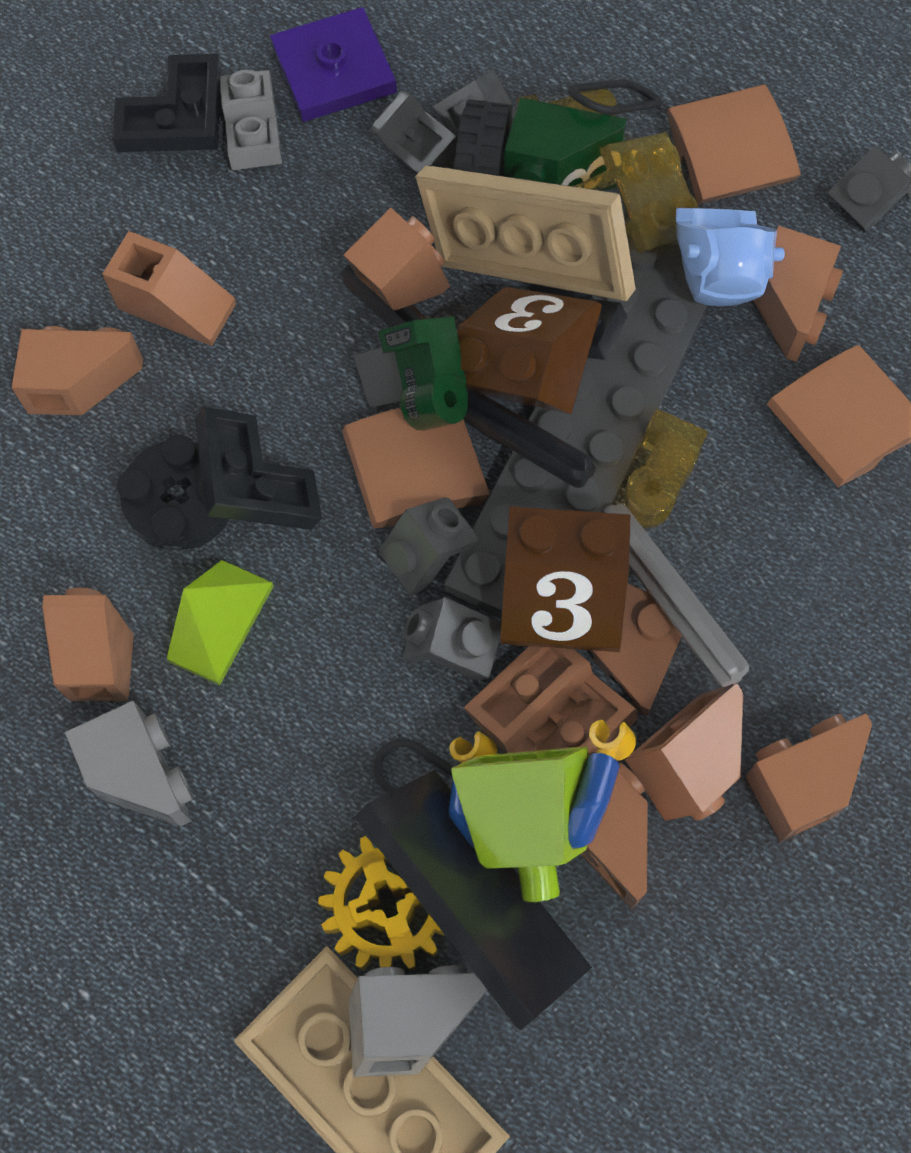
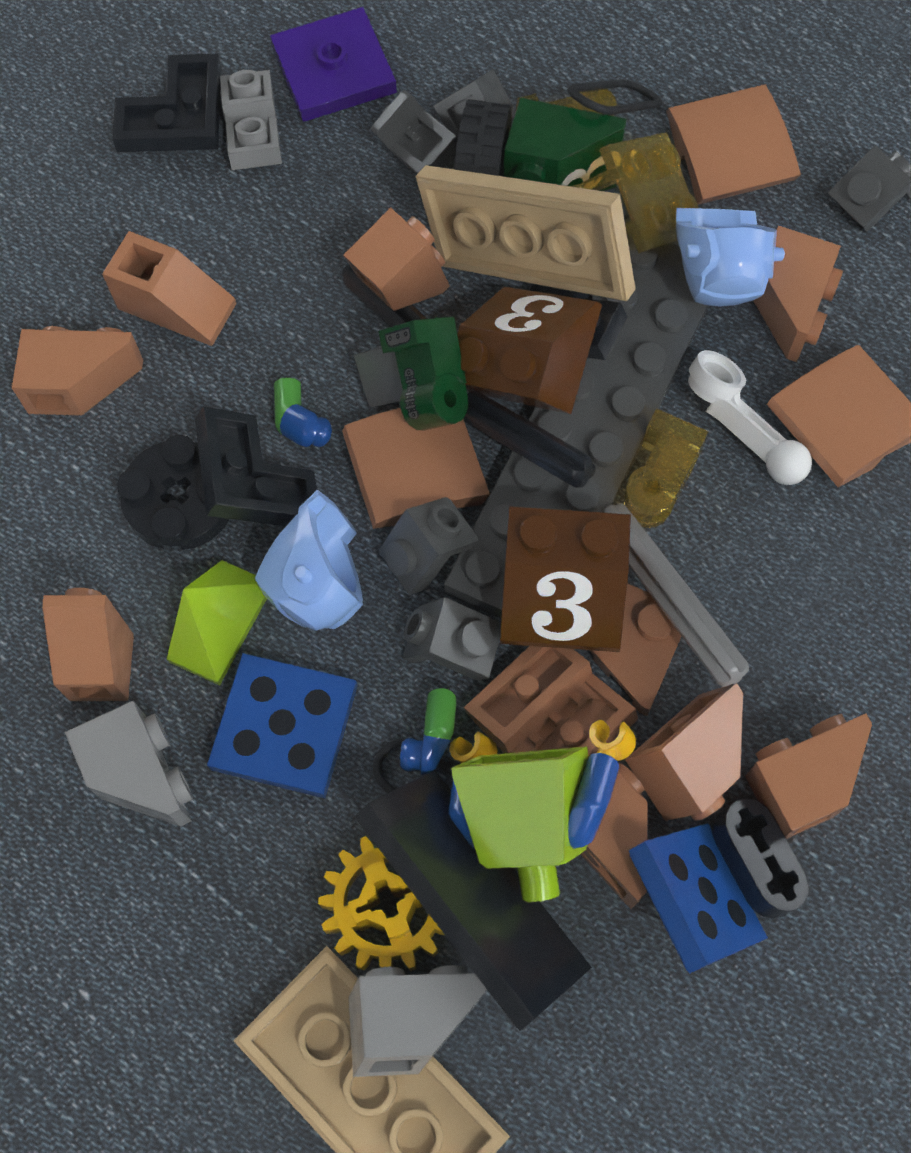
none -> blue tile [207,653,358,799]
none -> light blue helmet [255,490,363,631]
none -> blue arm [274,378,332,447]
none -> arm [400,688,456,775]
none -> blue tile [629,823,768,974]
none -> white piece [688,350,812,485]
none -> black beam [712,798,808,919]

